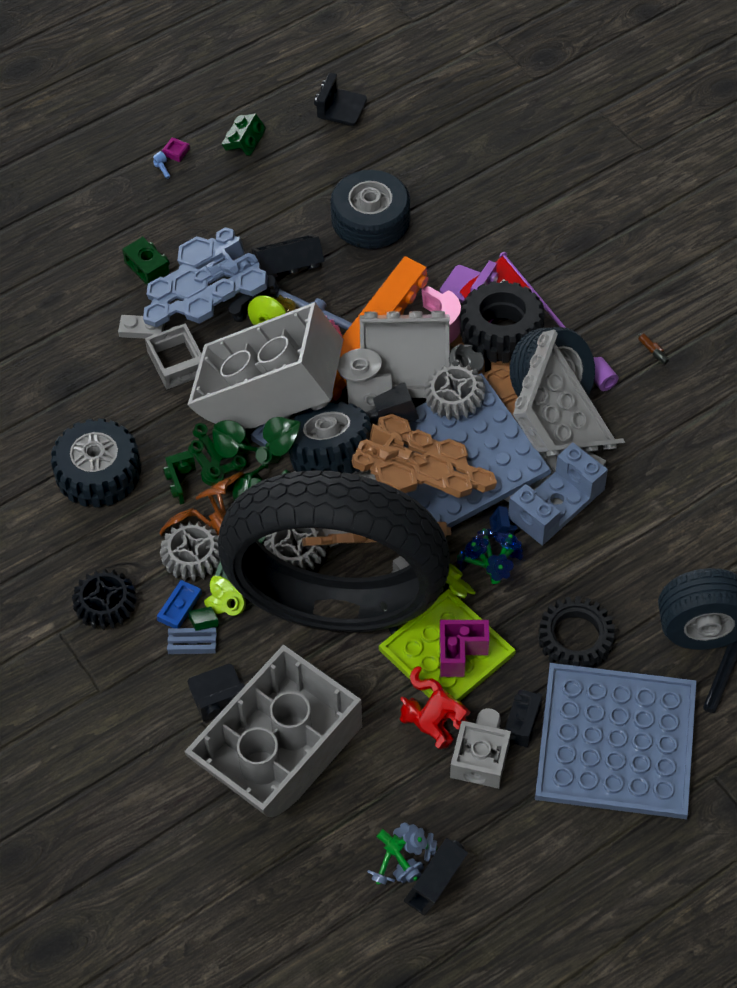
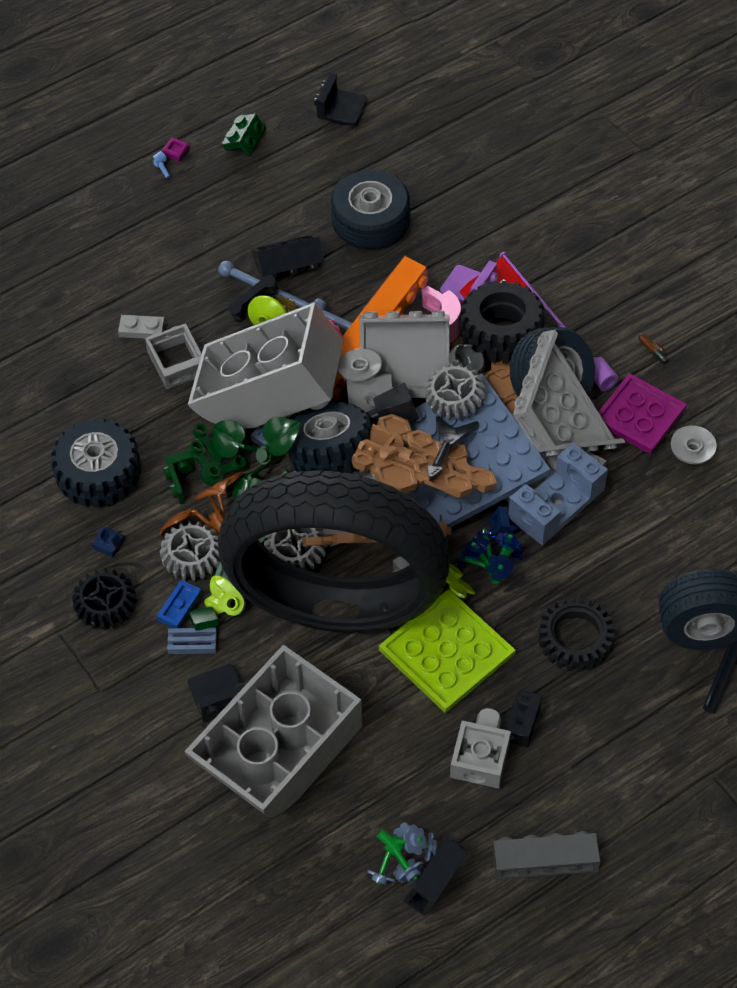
dark green brick [122,236,170,285] -> none
sand blue piece [143,227,268,327] -> none
red animal [399,666,471,749] -> none
magenta brick [439,620,489,677] -> none
sand blue plate [535,663,696,819] -> none
none -> dark blue tile [92,527,125,558]
none -> black piece [428,416,479,481]
none -> dark grey brick [493,831,600,880]
none -> magenta plate [598,373,687,454]
none -> light grey dish [671,426,717,464]

